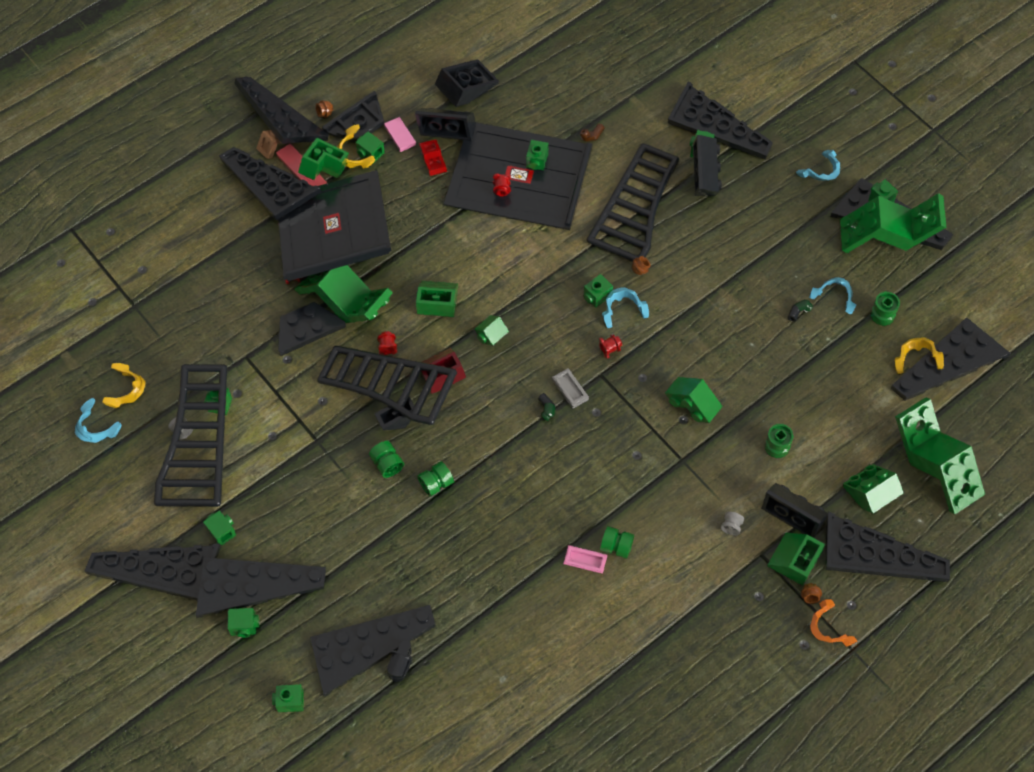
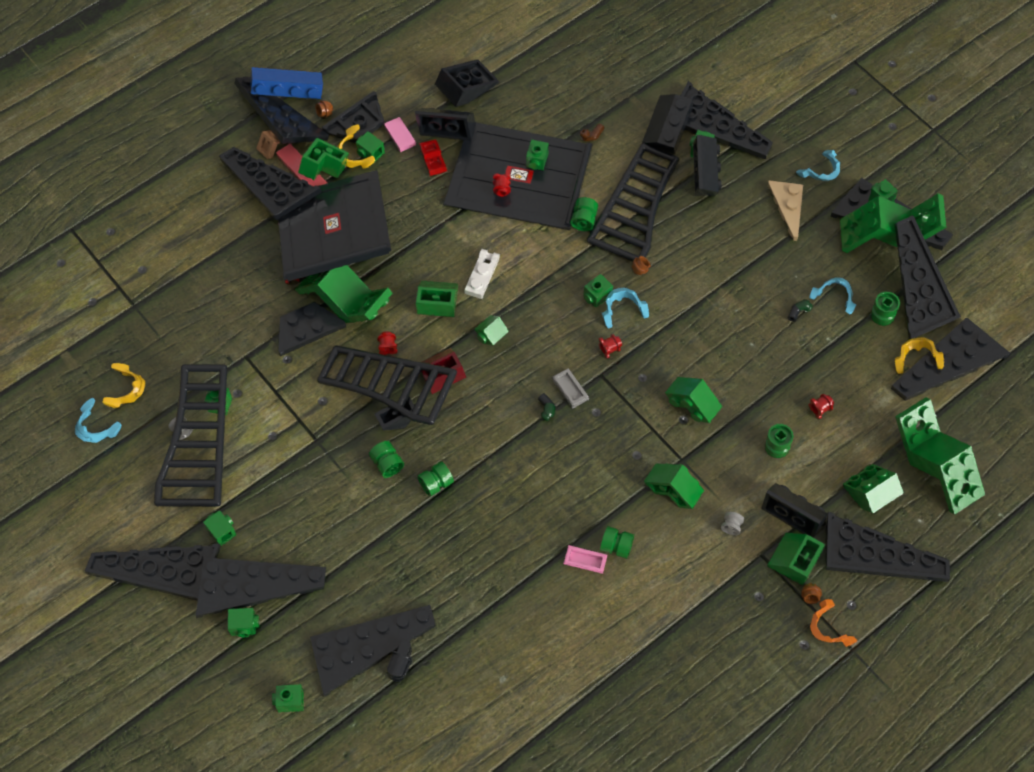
none -> blue brick [250,67,323,99]
none -> white plate [464,249,500,299]
none -> green wheel [570,197,599,231]
none -> black slope [642,94,693,154]
none -> green brick [644,463,704,509]
none -> tan wing [768,180,803,241]
none -> red brick [808,394,834,419]
none -> black wing [894,216,961,339]

